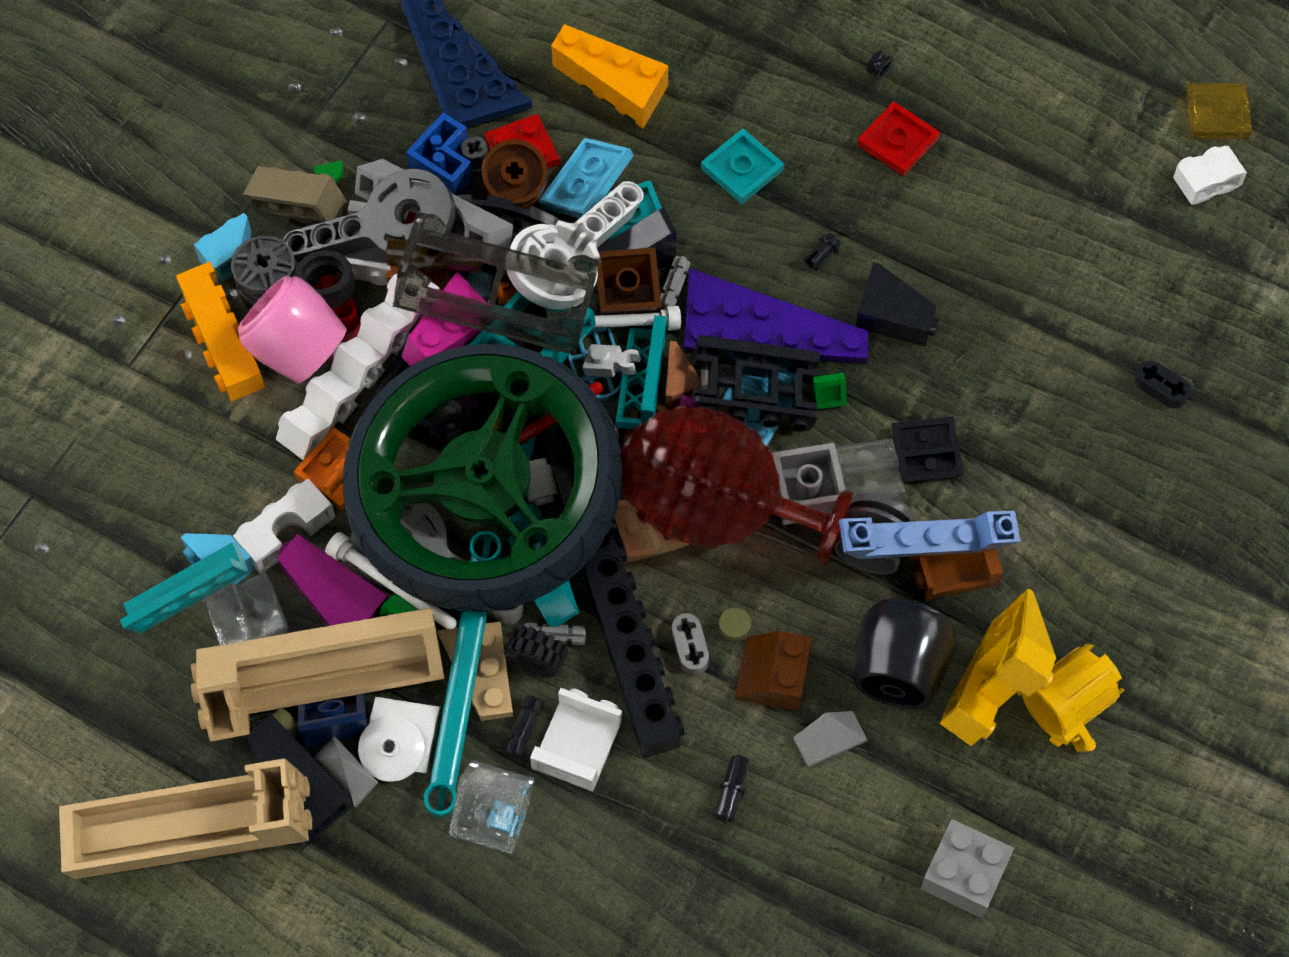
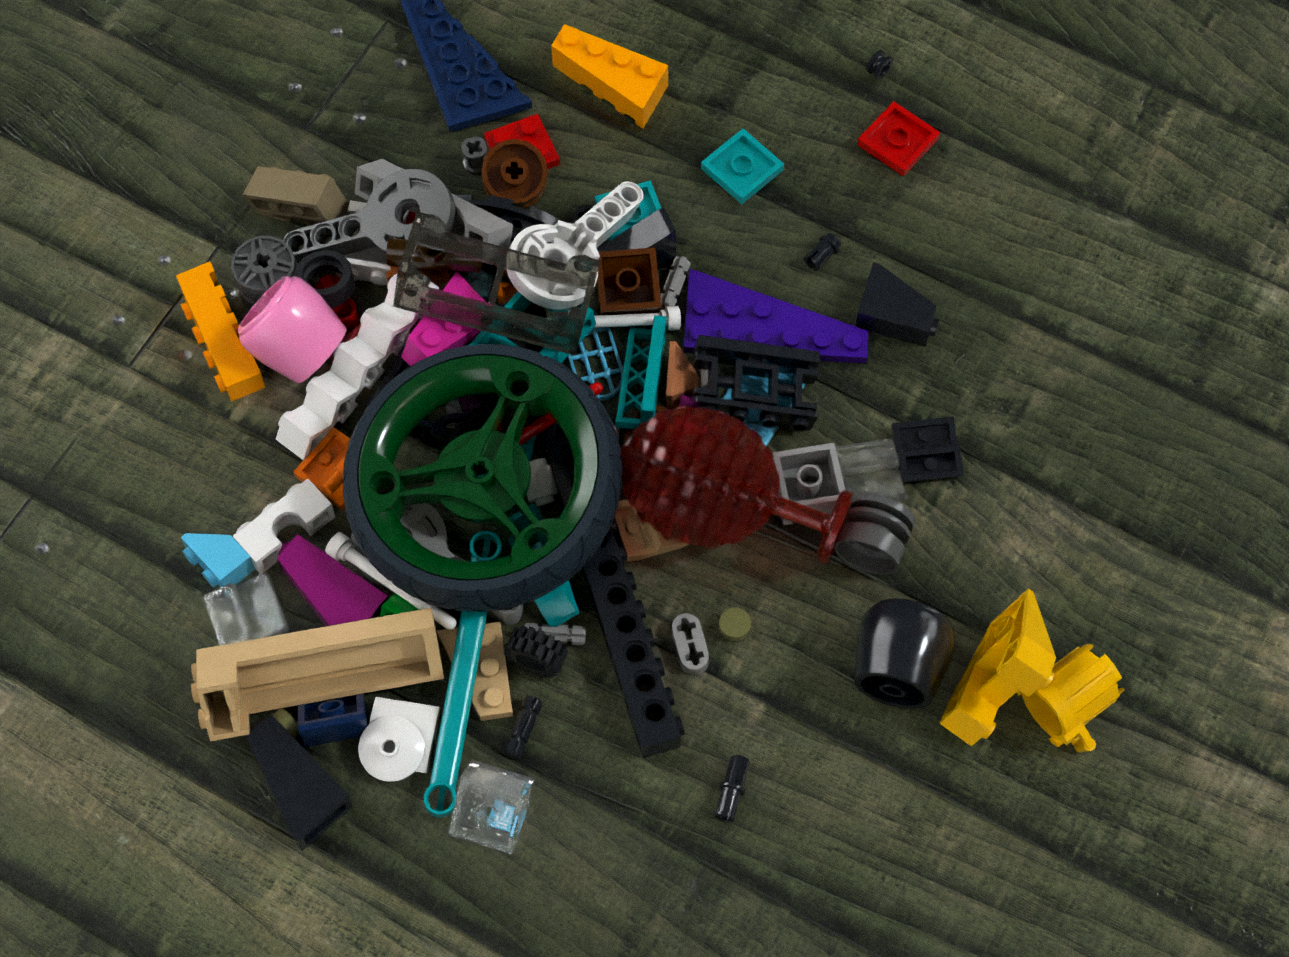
tan brick [59,758,312,879] -> none
teal fence [120,543,249,634] -> none
medium azure slope [194,213,252,284] -> none
light grey slope [313,737,379,807] -> none
green tile [314,160,344,185] -> none
blue brick [406,112,474,196] -> none
white panel [530,688,622,792] -> none
medium azure tile [538,138,634,219] -> none
white plate [582,344,641,377] -> none
reddish brown slope [735,631,812,711] -> none
light grey slope [793,711,867,767] -> none
green tile [813,373,847,409] -> none
medium blue slope [839,511,1021,559] -> none
dark orange panel [907,517,1003,600] -> none
light grey brick [920,819,1014,919] -> none
black beam [1134,361,1191,408] -> none
white brick [1173,146,1247,205] -> none
clear yellow tile [1186,83,1252,138] -> none

